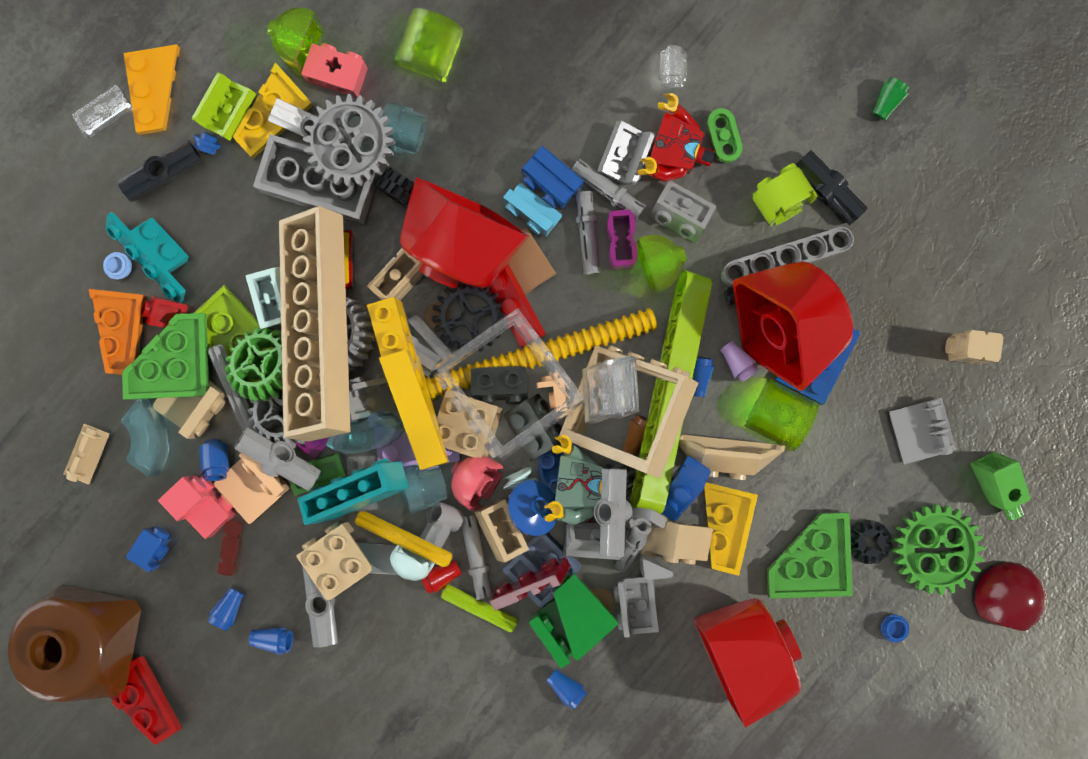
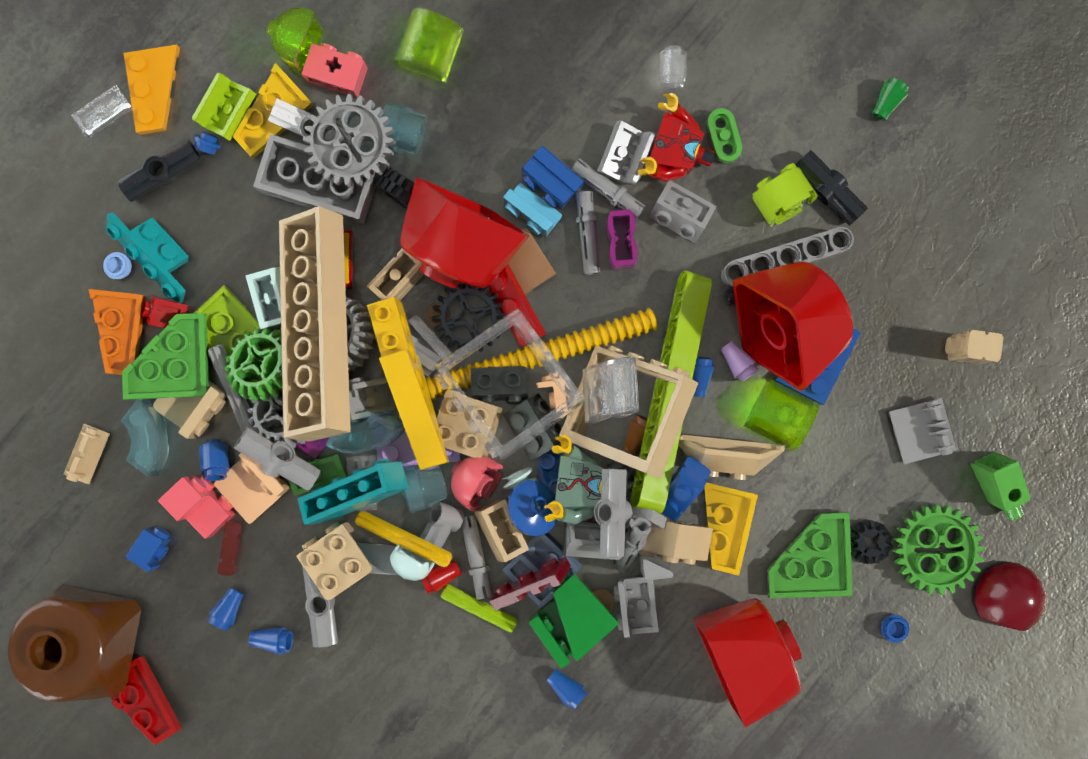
clear neon green brick [636,235,687,297] -> none

